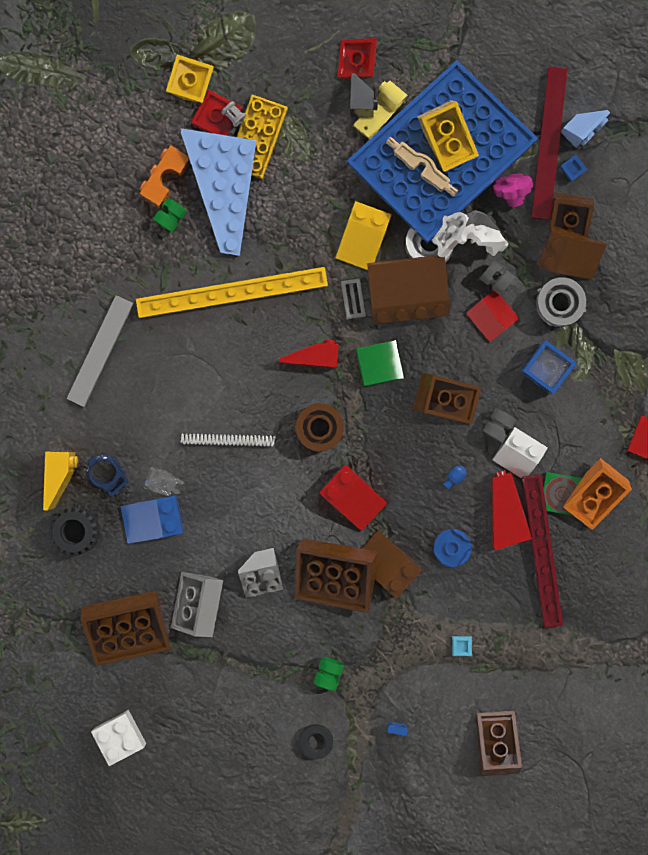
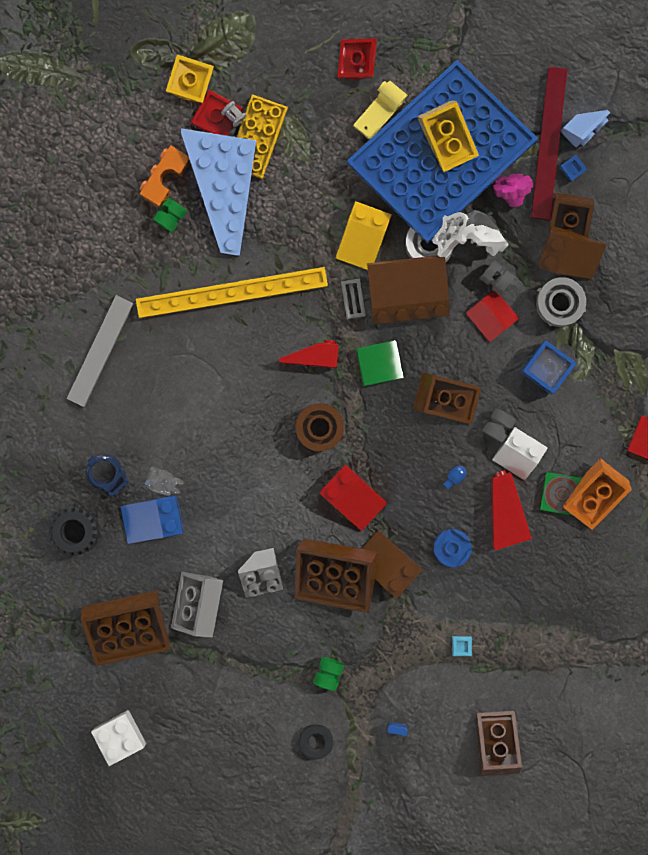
yellow slope [43,452,78,510] -> none
white piece [181,433,276,447] -> none
black slope [350,74,378,118] -> none
tan piece [386,137,458,197] -> none
dark red tile [522,474,563,628] -> none

